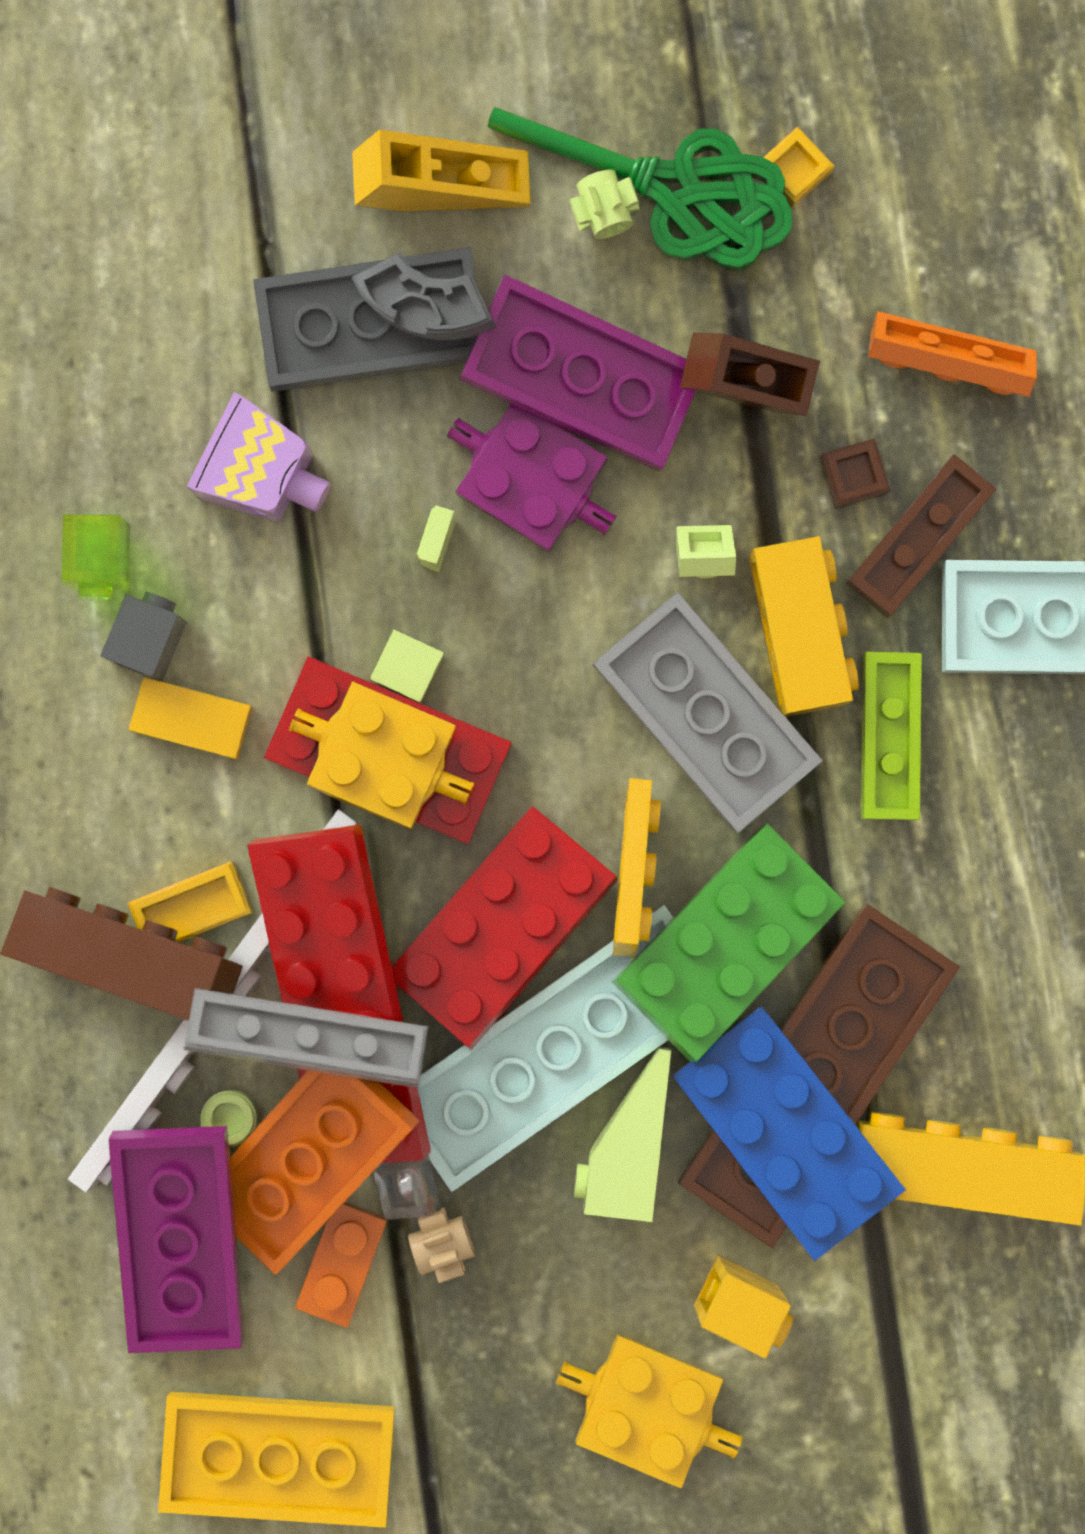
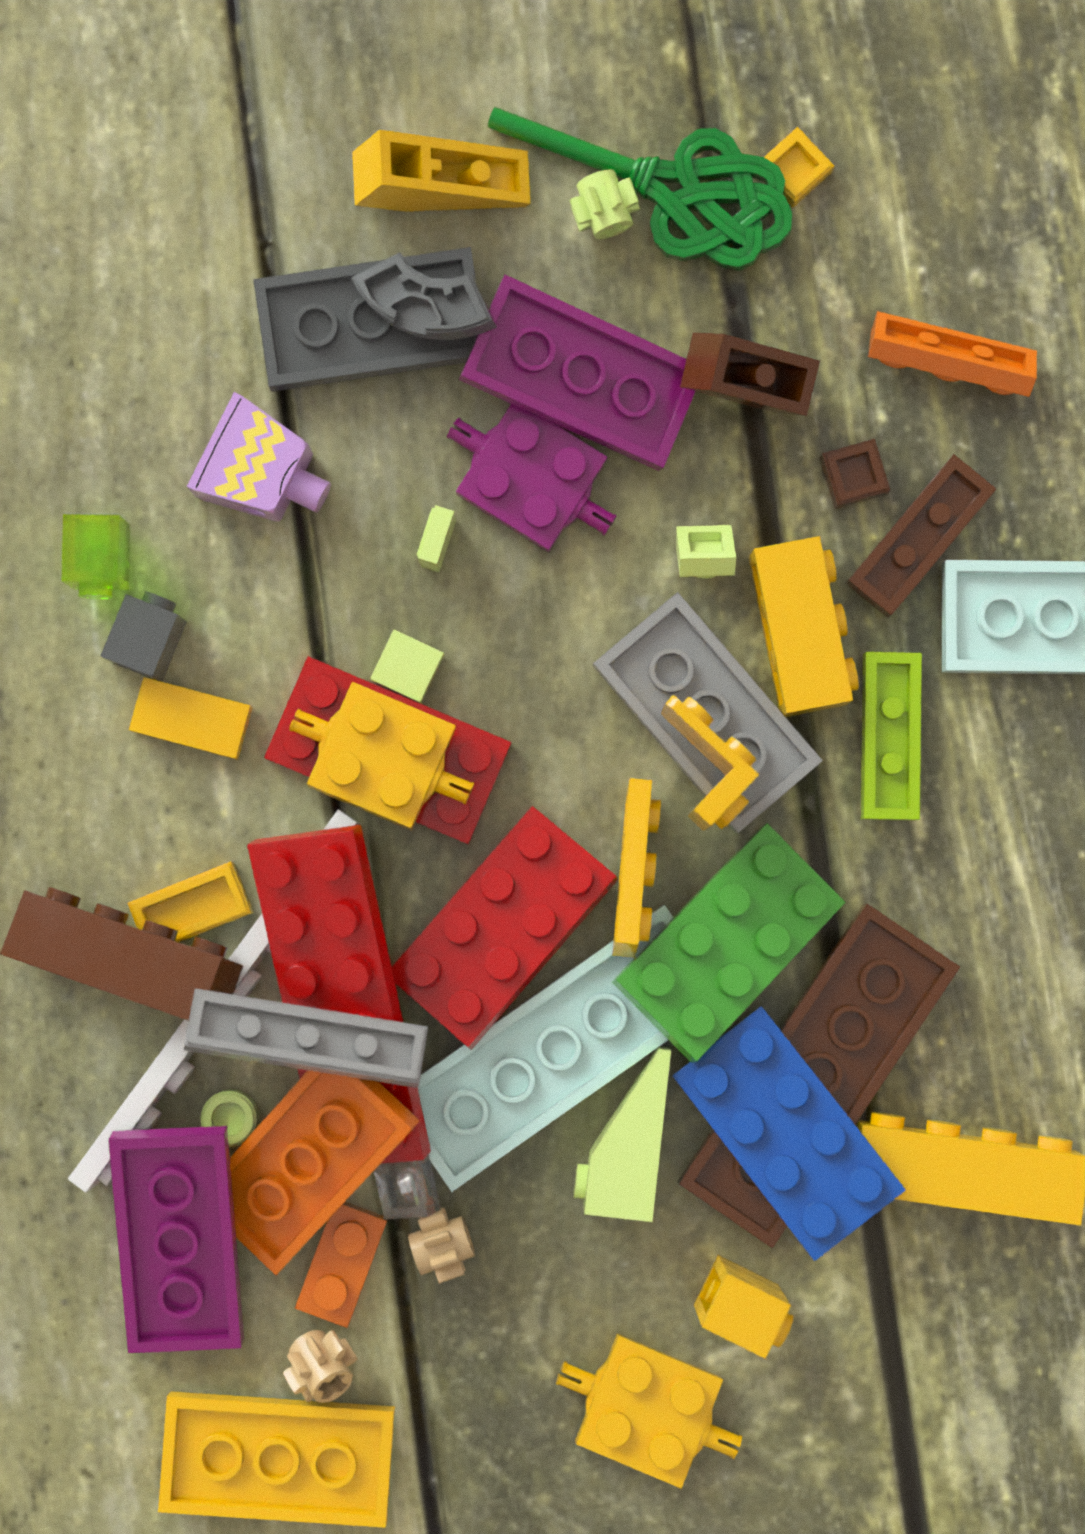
none -> tan gear [283,1330,358,1403]
none -> yellow bracket [661,695,759,831]

